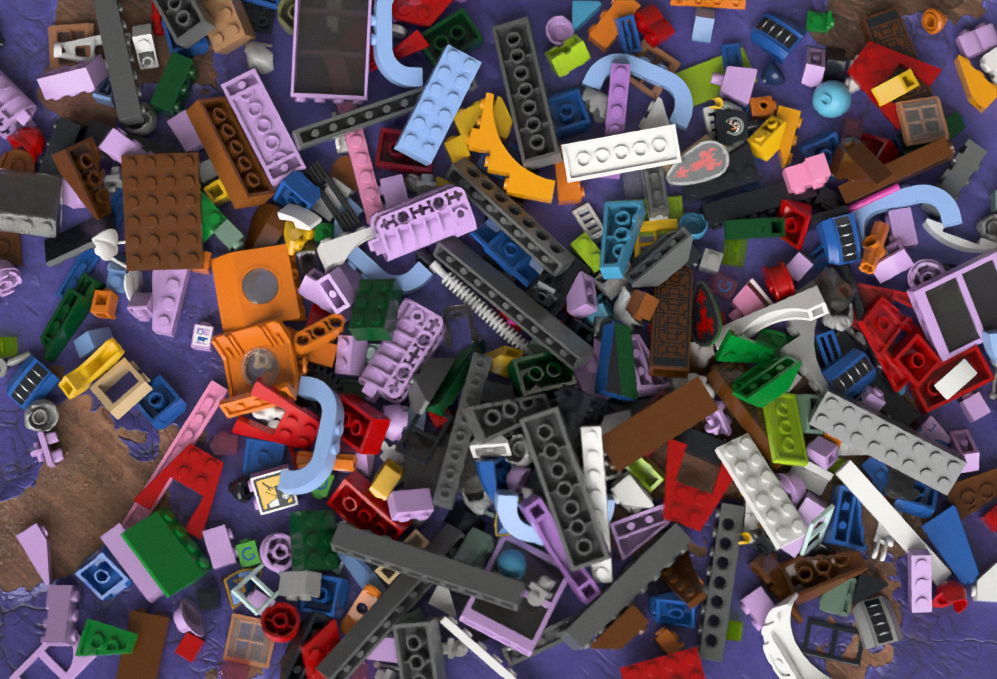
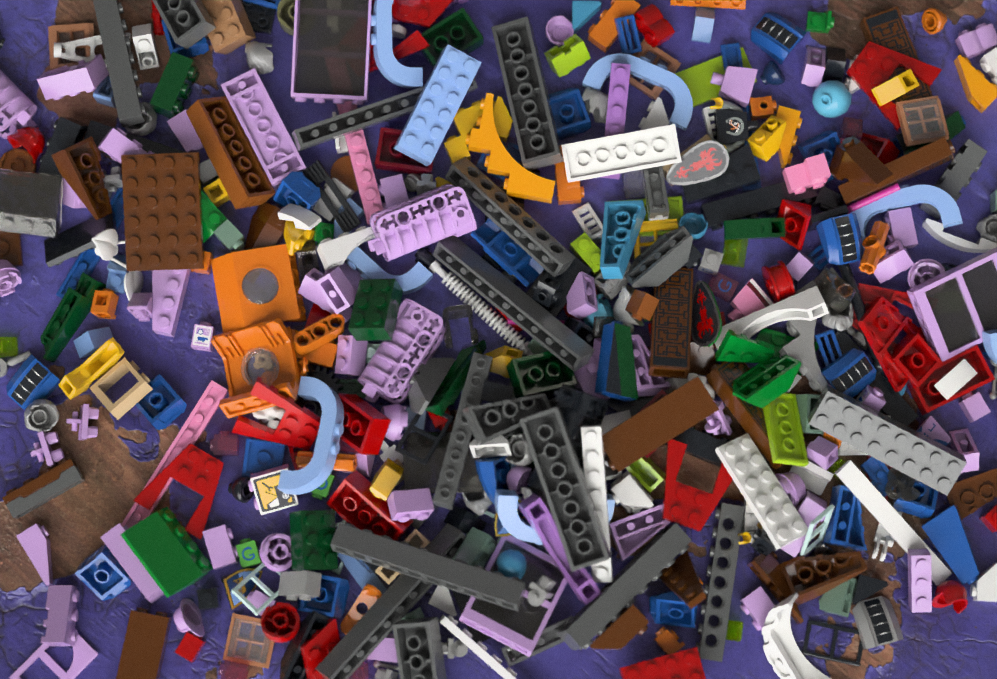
green wing [75,618,138,657] -> none
none -> piece [2,458,85,519]
none -> lavender hips [66,404,99,441]

